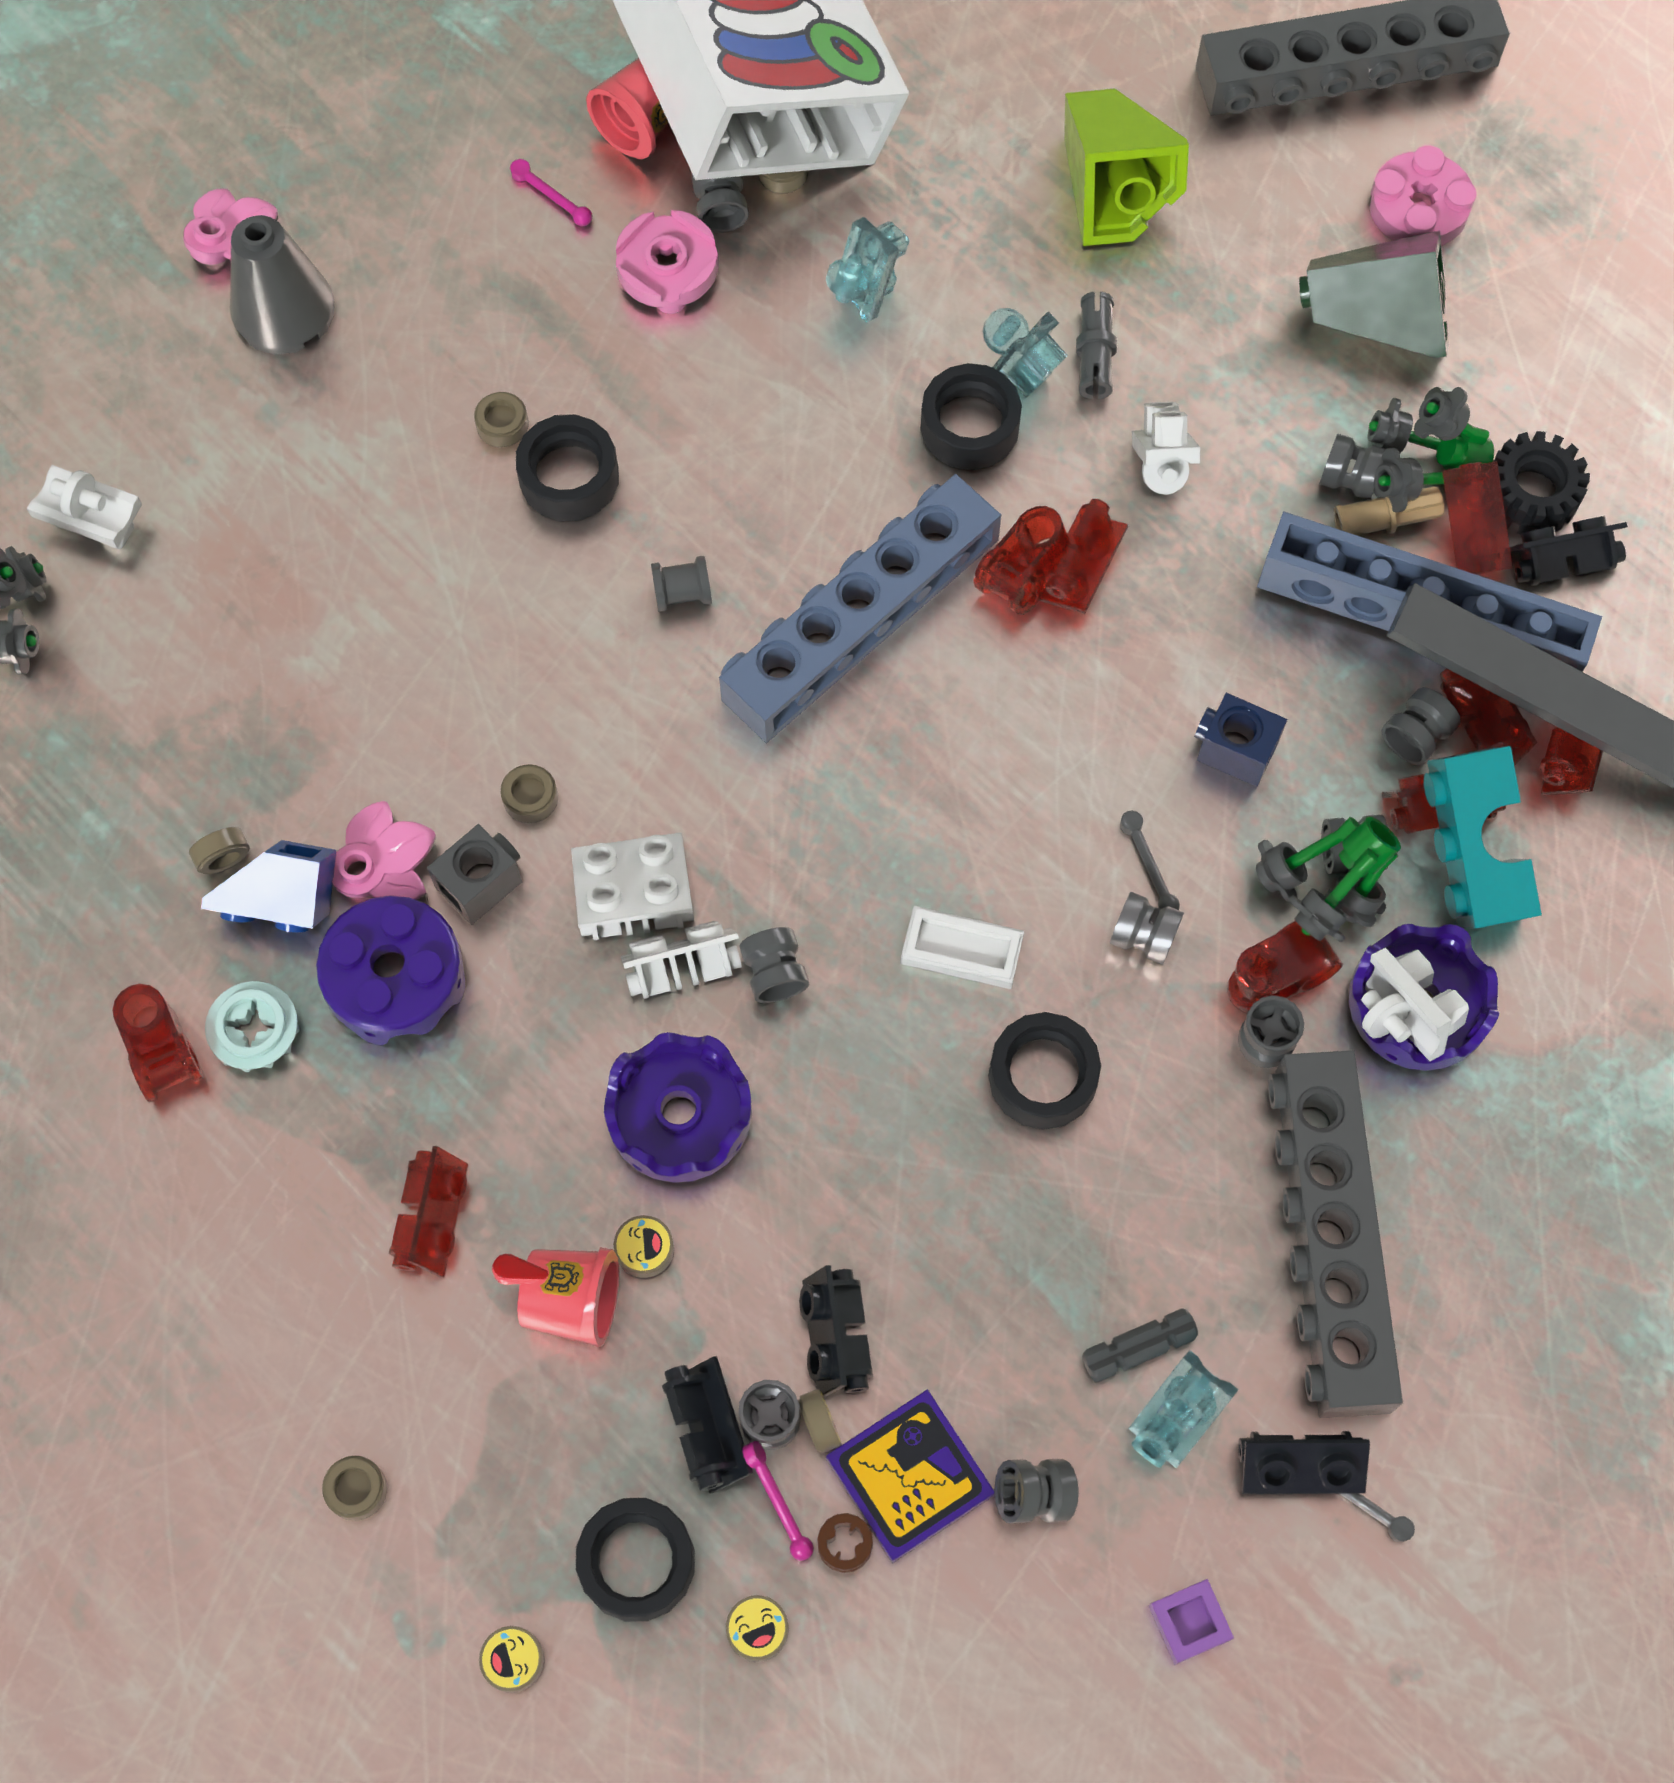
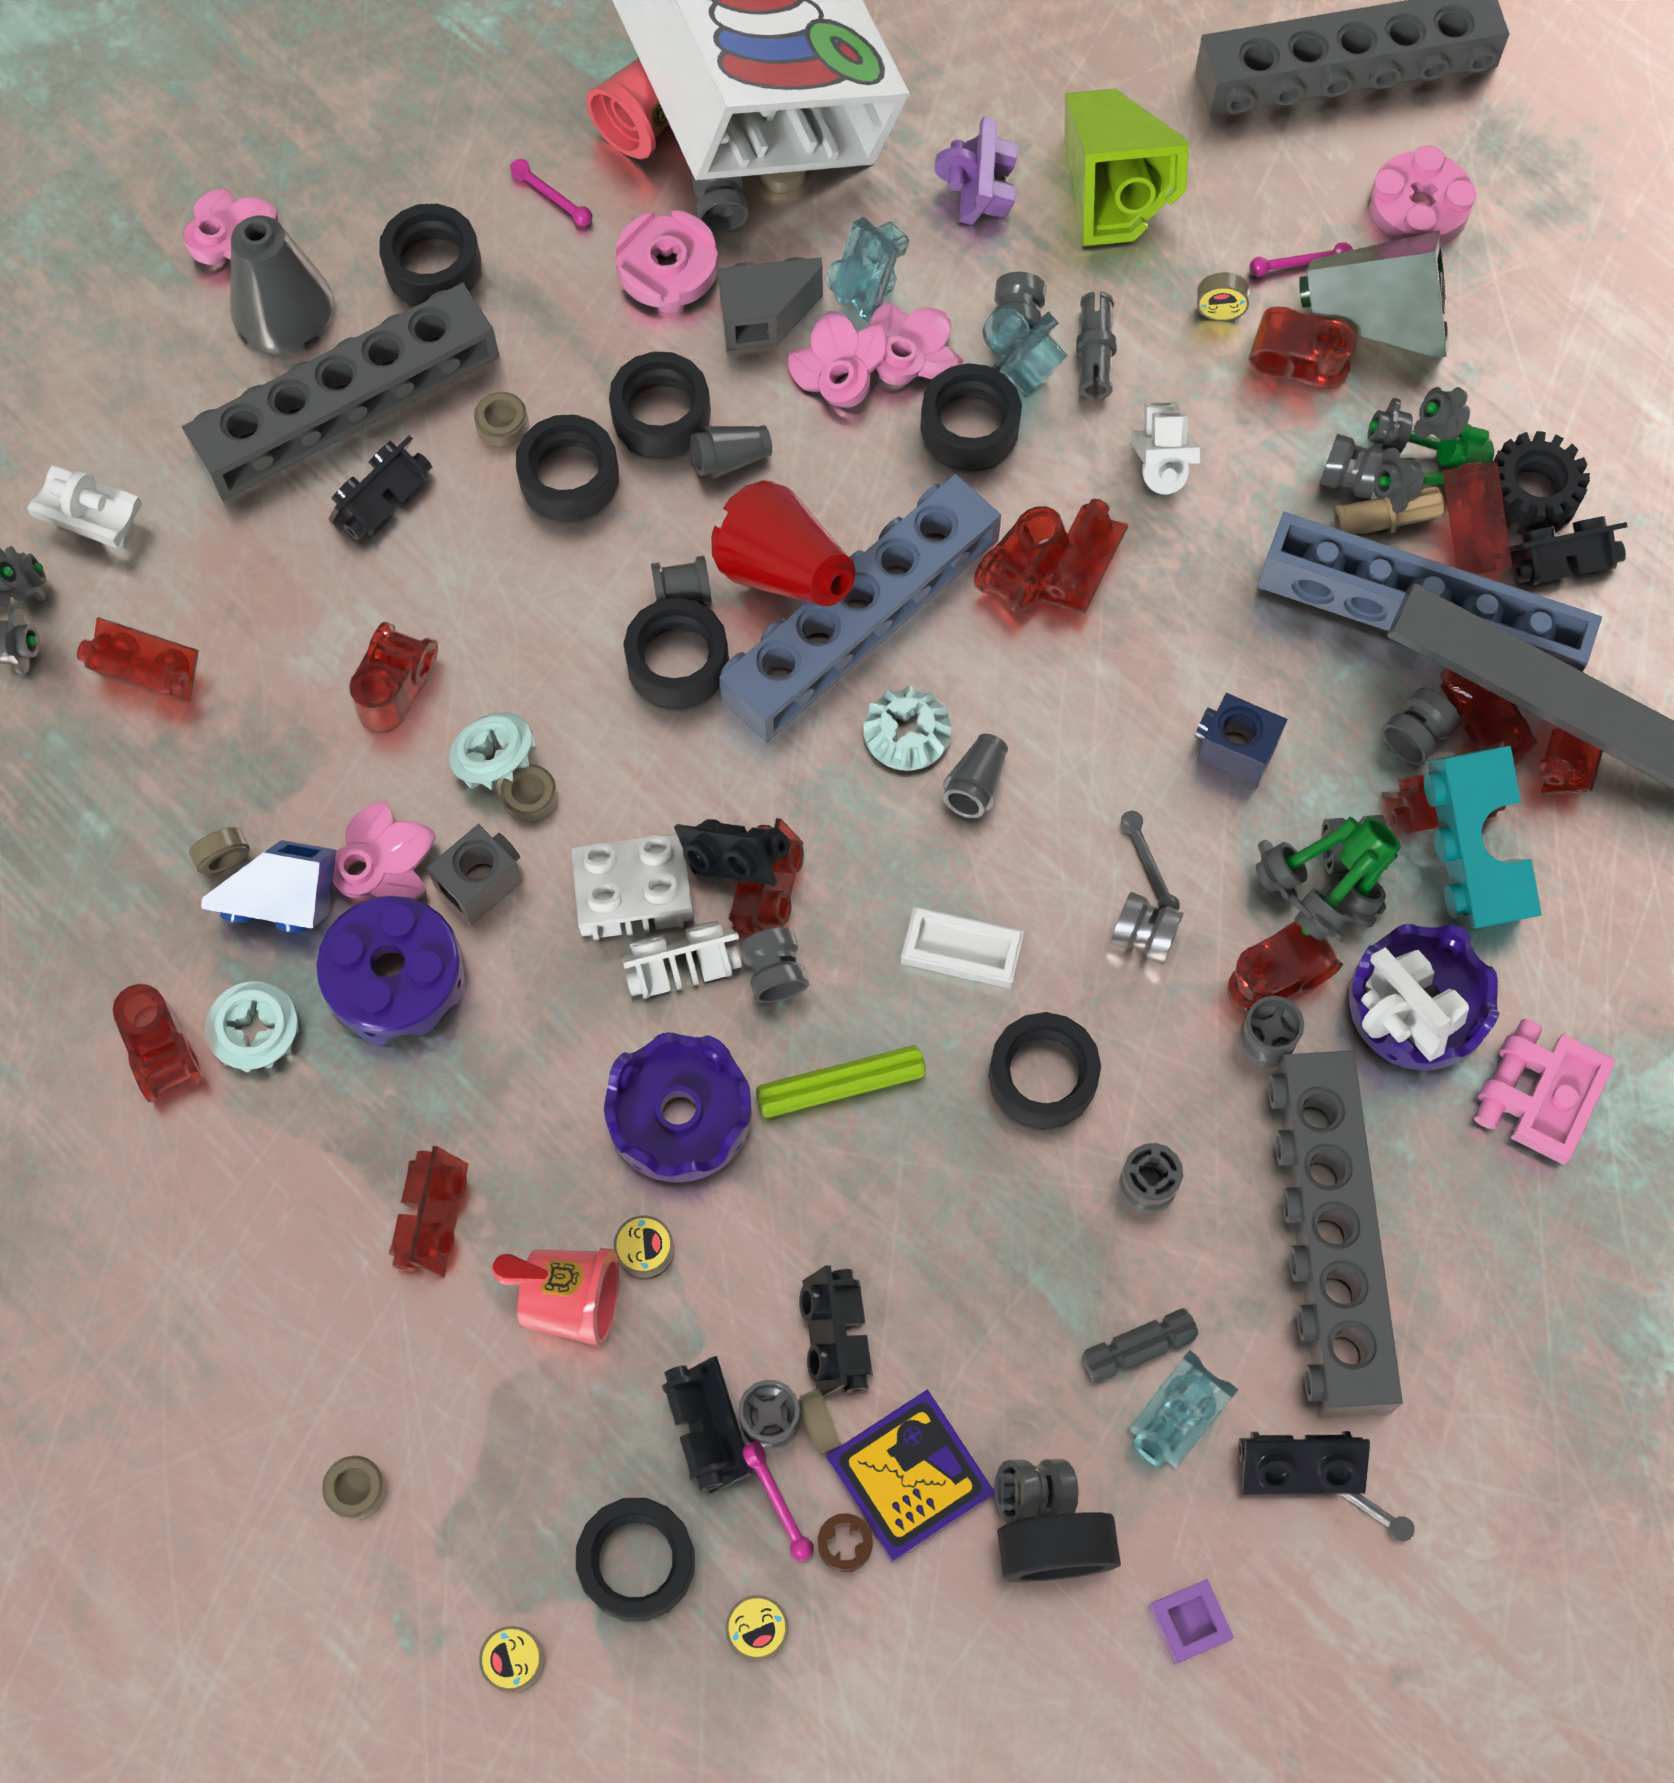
none -> clear red hinge [77,617,199,701]
none -> dark grey brick [181,283,500,501]
none -> black hinge [328,435,433,540]
none -> clear red piece [349,621,438,733]
none -> black tyre [379,203,481,305]
none -> light aqua gear [449,712,537,790]
none -> black tyre [609,351,711,458]
none -> black tyre [623,597,729,708]
none -> black hinge [674,819,790,886]
none -> dark grey cone [690,425,772,479]
none -> red cone [711,480,856,607]
none -> dark grey slope [718,257,823,350]
none -> clear red hinge [728,818,804,937]
none -> lime axle [756,1045,926,1118]
none -> bright pink plate [787,311,887,408]
none -> light aqua gear [863,685,952,770]
none -> bright pink plate [869,302,963,386]
none -> medium lavender hips [934,117,1018,226]
none -> dark grey cone [943,733,1008,818]
none -> dark grey wheel [990,271,1047,345]
none -> black tyre [997,1512,1121,1582]
none -> dark grey wheel [1118,1143,1183,1215]
none -> tile [1197,272,1250,321]
none -> clear red piece [1248,306,1356,389]
none -> dark pink hinge [1249,242,1353,277]
none -> bright pink plate [1474,1019,1616,1165]

